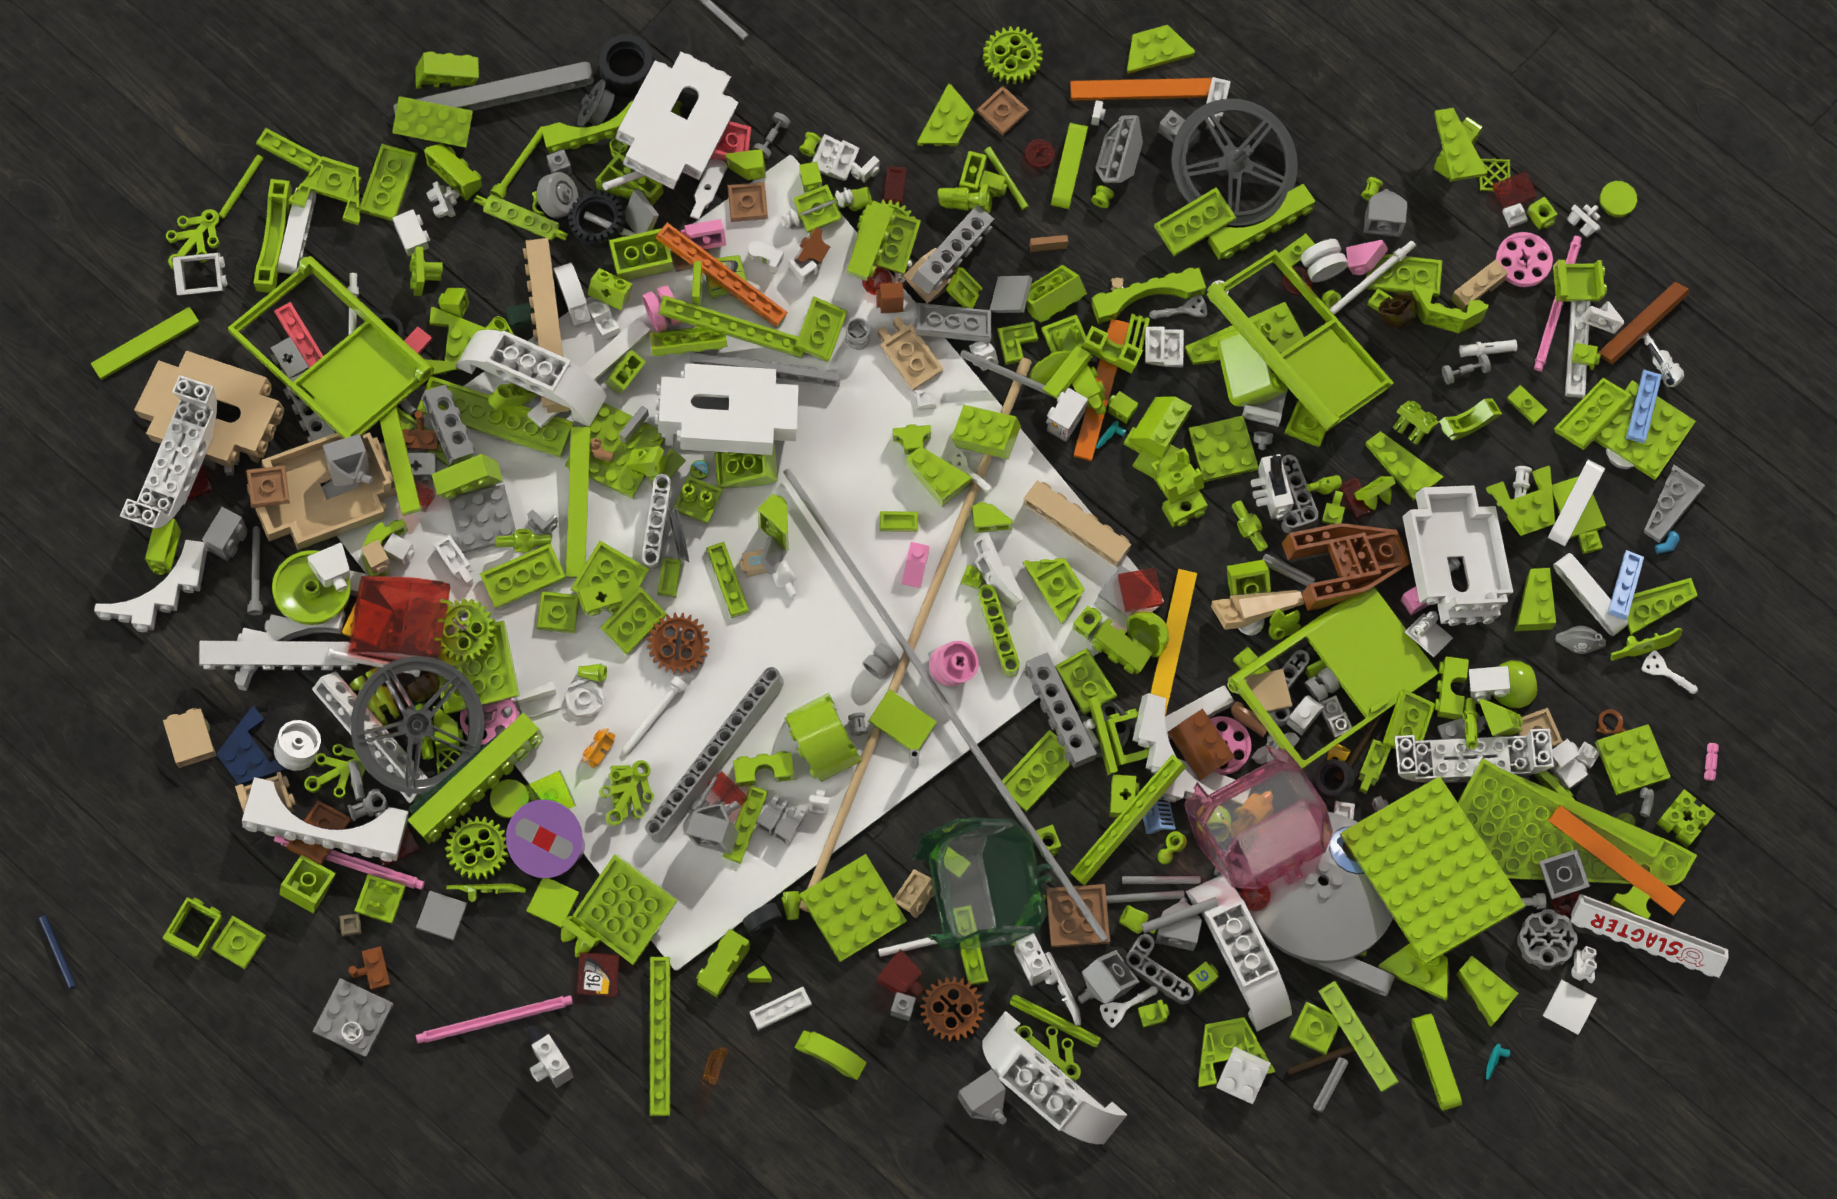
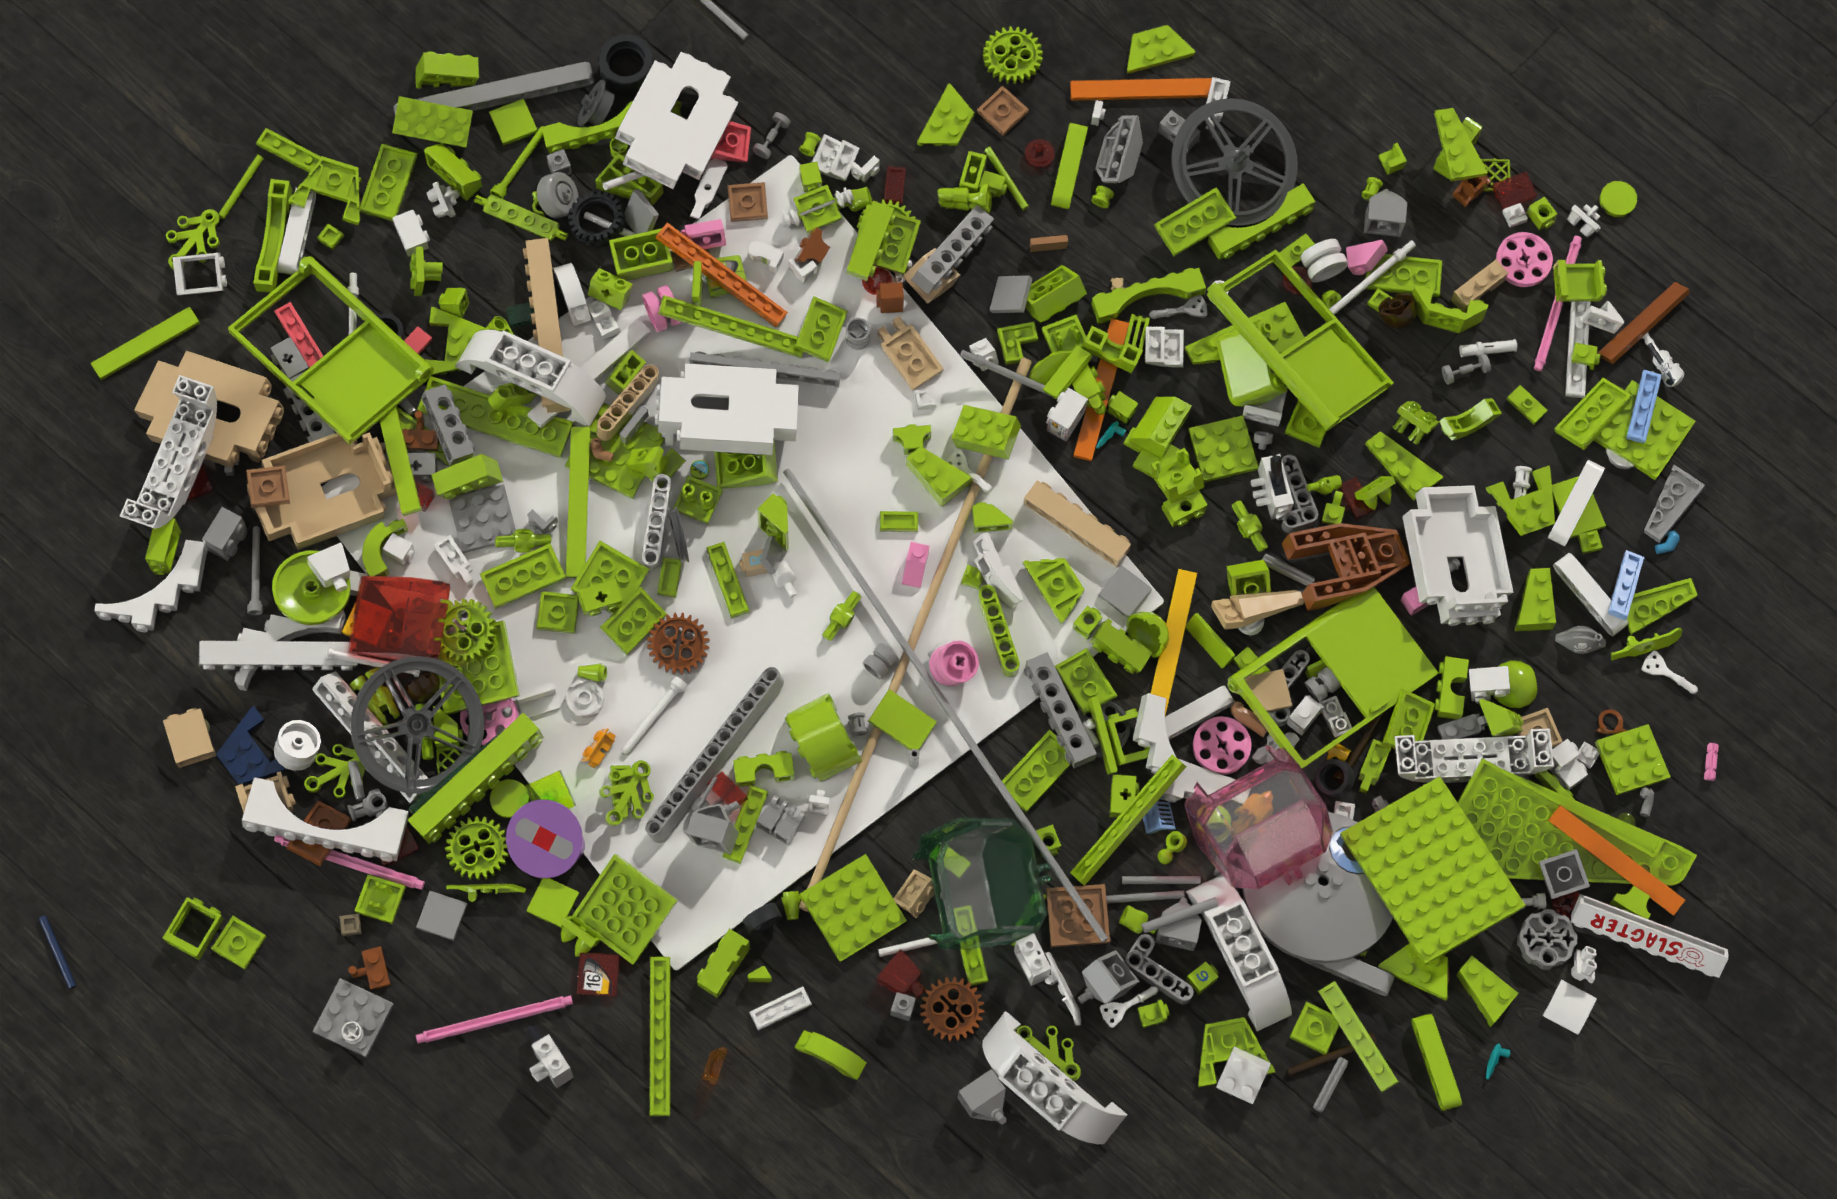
lime slope [280,854,336,914] -> none
light grey piece [323,434,373,486] -> none
tan brick [361,540,391,573] -> none
lime plate [649,327,728,357] -> none
lime slope [726,149,766,180] -> none
light grey tile [916,303,991,342] -> none
lime plate [946,267,983,309] -> none
lime axle [1010,995,1101,1047] -> none
clear red tile [1117,568,1163,612] -> none
dark orange slope [1167,708,1235,781] -> none
clear red gear [1239,879,1271,911] -> none
lime plate [1269,608,1301,640] -> none
white hinge [1405,611,1453,657] -> none
lime pin [1462,698,1478,749] -> none
lime brick [1656,789,1715,848] -> none
none -> lime tile [317,224,344,250]
none -> lime tile [489,99,538,146]
none -> tan beam [597,365,659,441]
none -> lime axle [822,591,862,641]
none -> lime slope [1185,613,1235,668]
none -> lime panel [1379,143,1407,175]
none -> dark orange brick [1452,176,1492,207]

